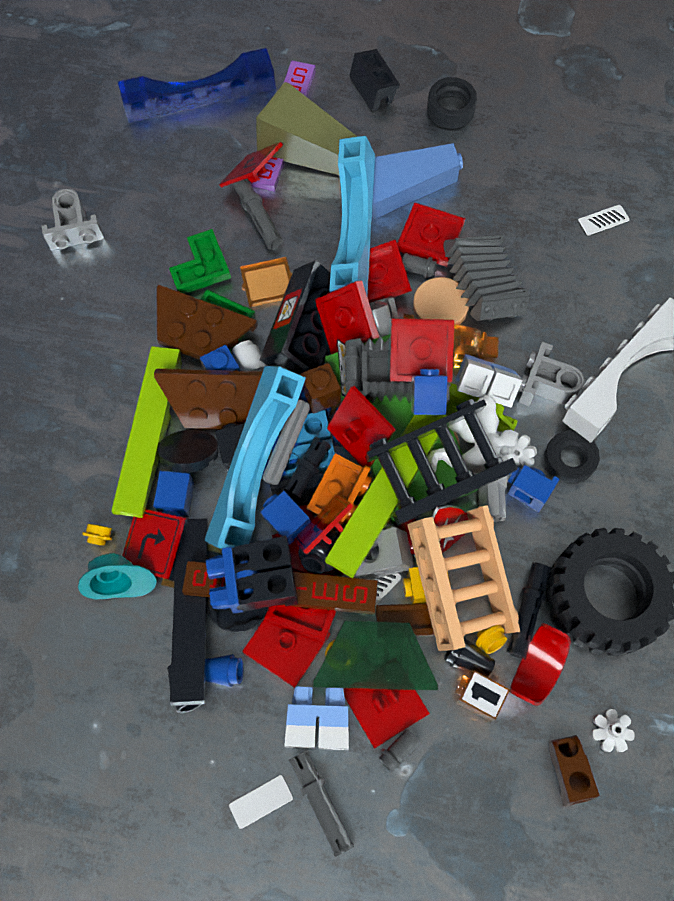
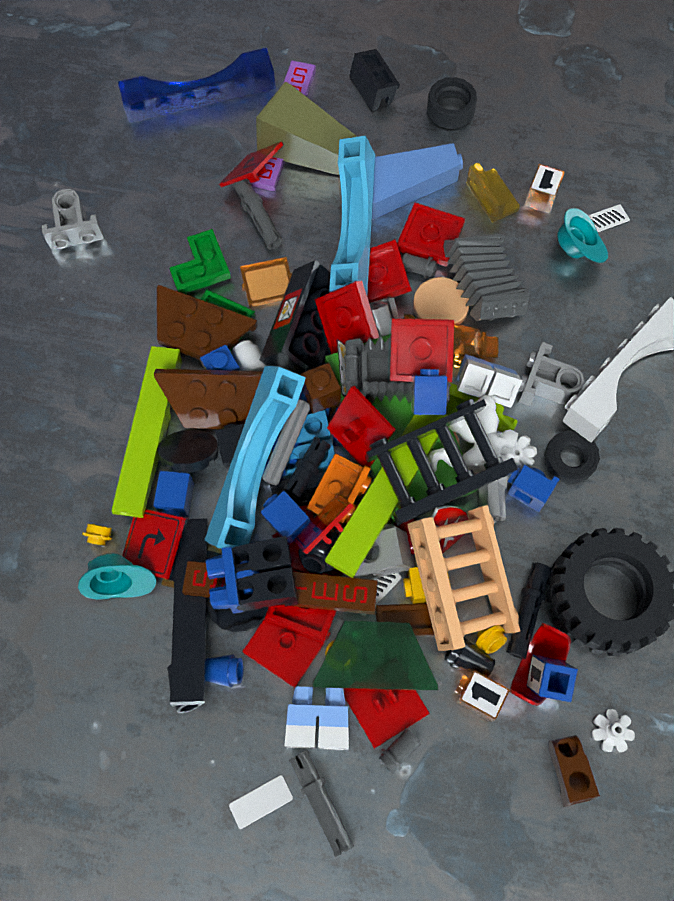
none -> clear yellow panel [466,163,520,223]
none -> brick [525,164,565,213]
none -> blue brick [526,654,578,702]
none -> teal piece [557,208,608,263]

